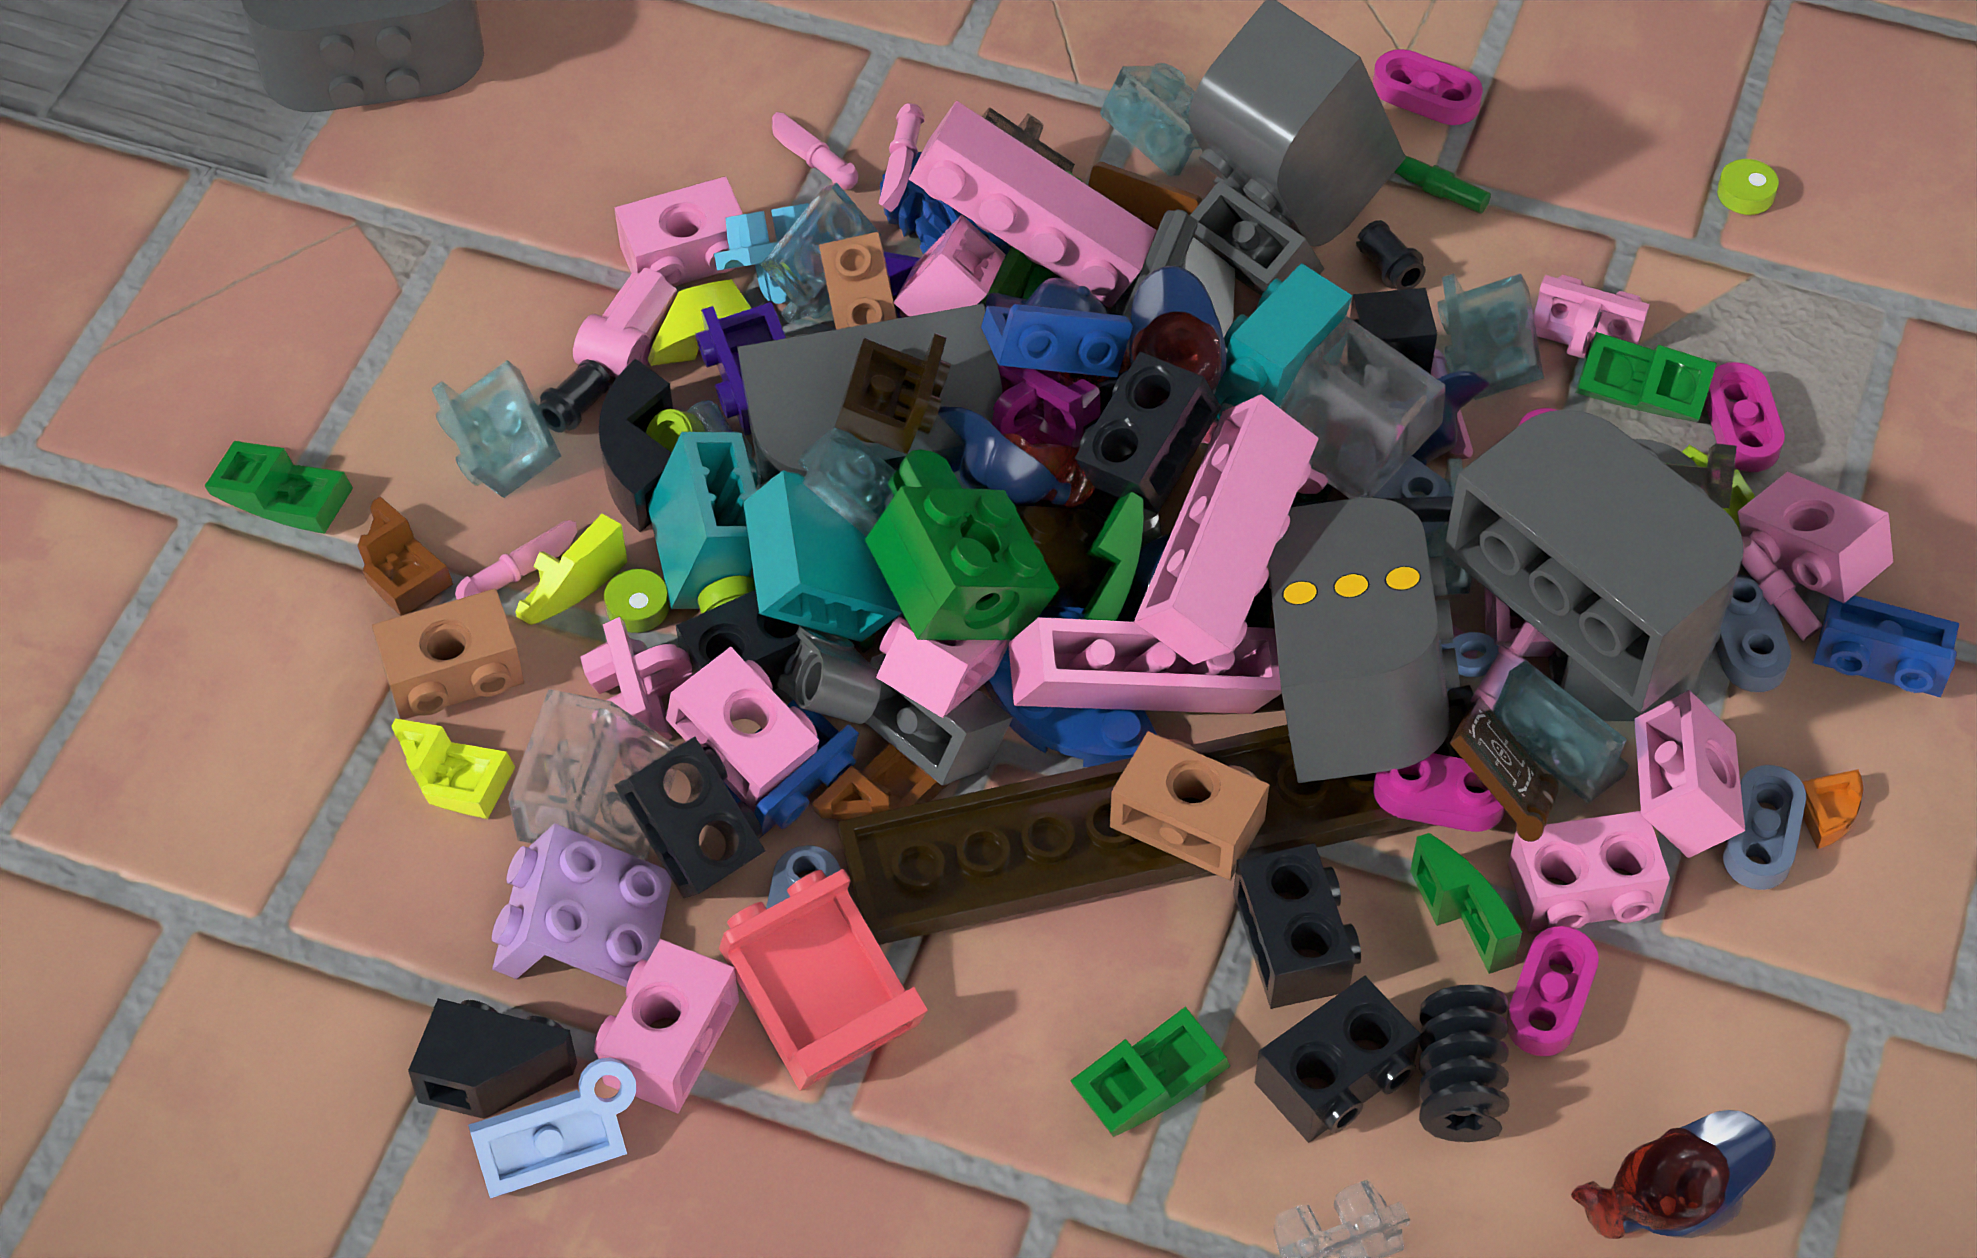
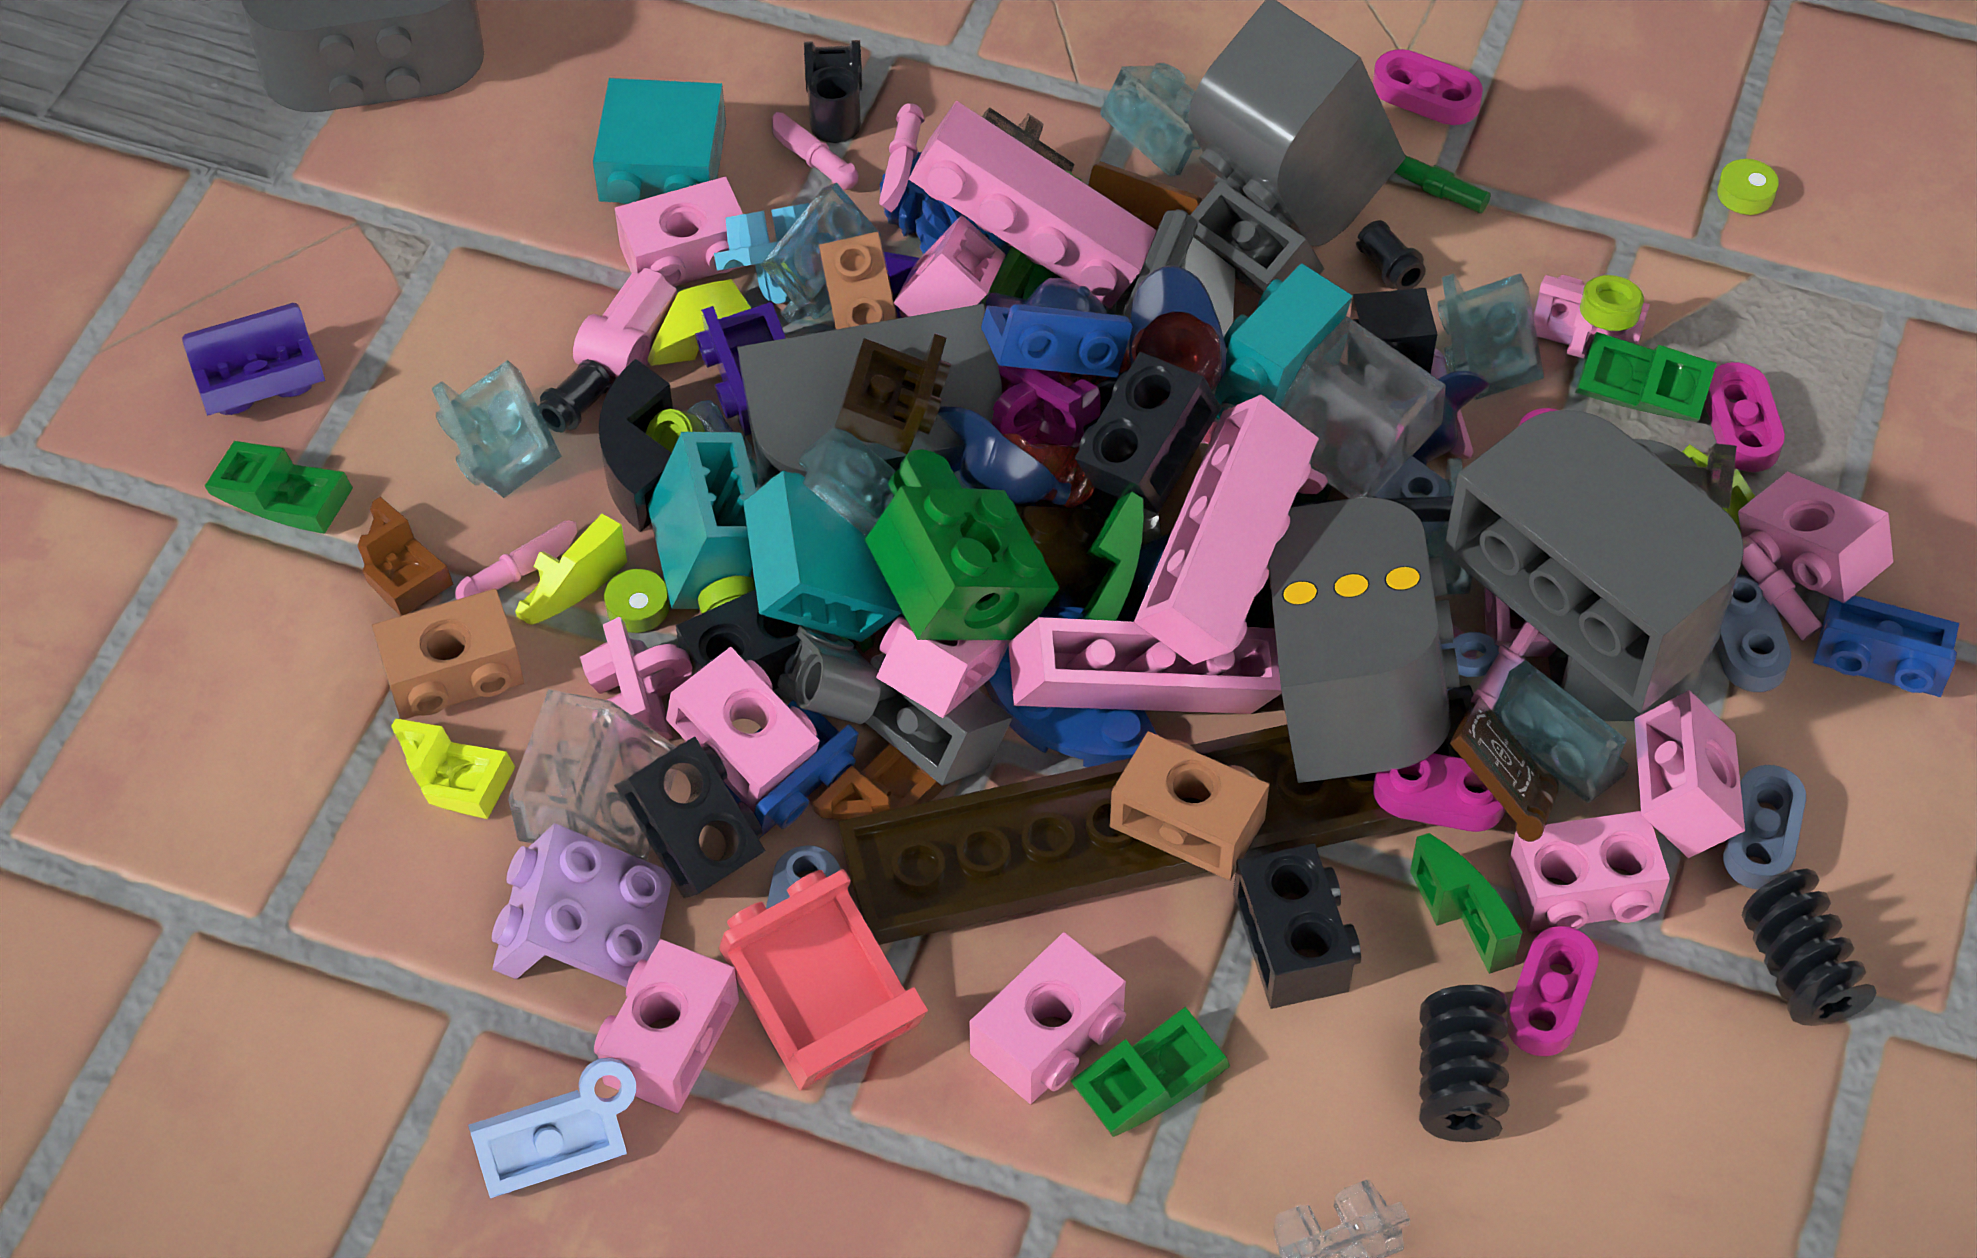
black slope [408,998,577,1119] -> none
black brick [1254,975,1421,1143] -> none
clear red hair [1571,1110,1776,1239] -> none
orange tile [1801,769,1864,849] -> none
none -> dark purple bracket [182,303,325,416]
none -> teal brick [593,78,726,204]
none -> black piece [804,40,862,143]
none -> bright pink brick [970,932,1126,1104]
none -> lime tile [1580,275,1644,331]
none -> black piece [1741,868,1877,1026]

